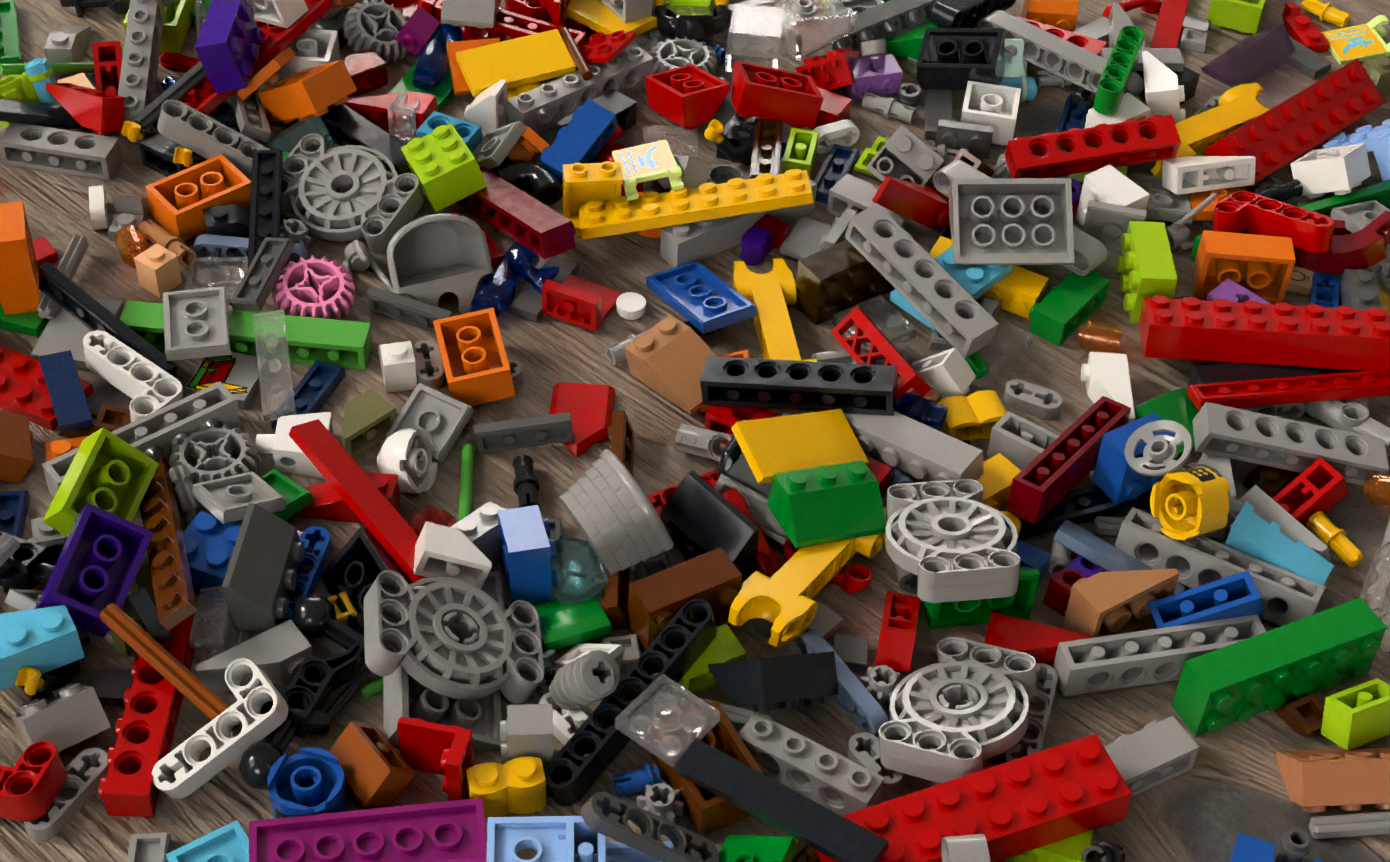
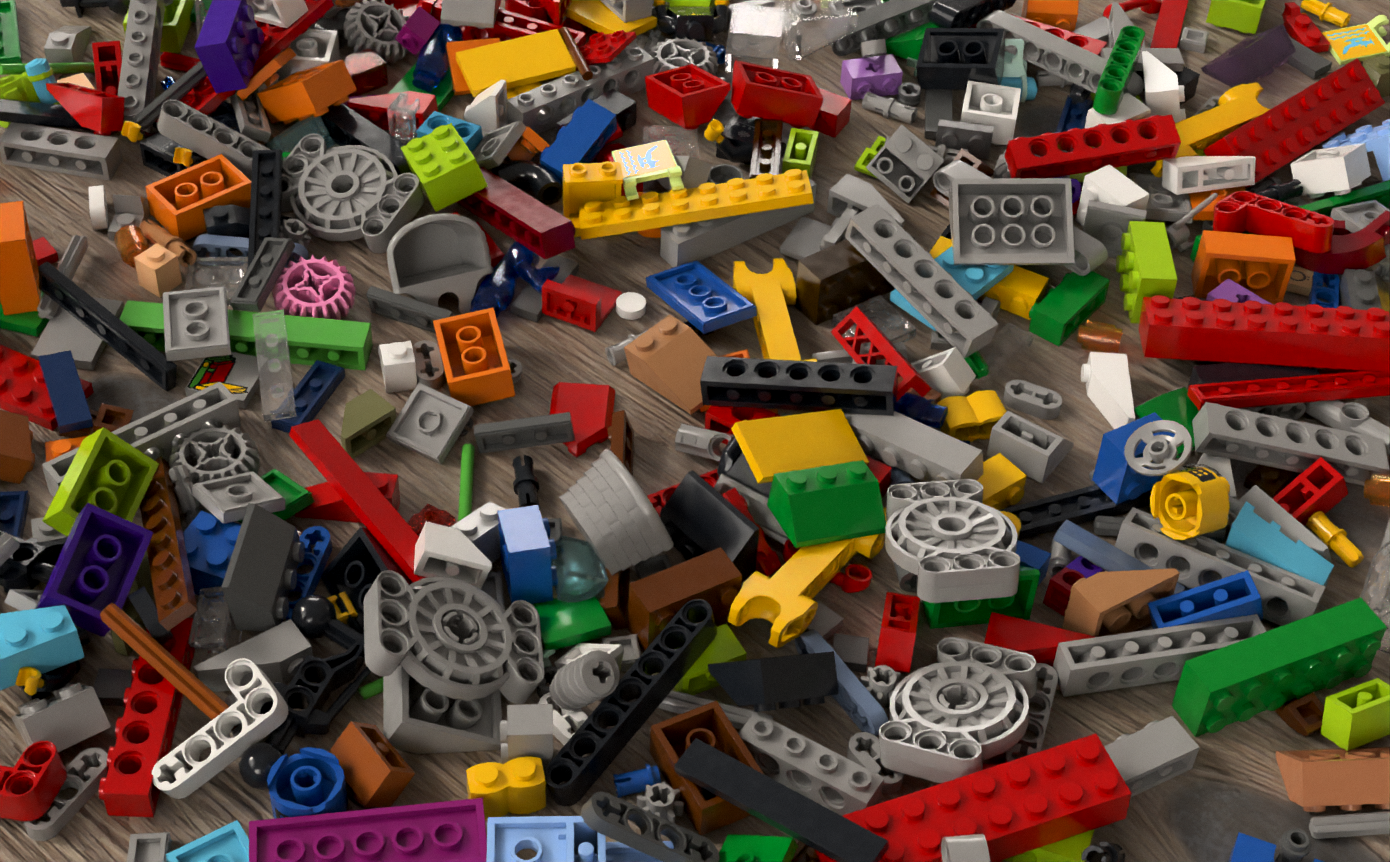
white beam [83,330,183,423] -> none
white torso [256,412,334,479] -> none
light grey plant [342,240,393,293] -> none
white cylinder [377,428,438,494] -> none
red bracket [397,717,475,801] -> none
clear plate [615,674,720,767] -> none
leg [740,213,790,265] -> none
red bracket [796,47,861,91] -> none
white beam [812,119,860,154] -> none
dark blue tile [813,144,860,204] -> none
red slope [872,176,950,230] -> none
dark red brick [1006,396,1131,524] -> none
tile [1182,15,1212,32] -> none

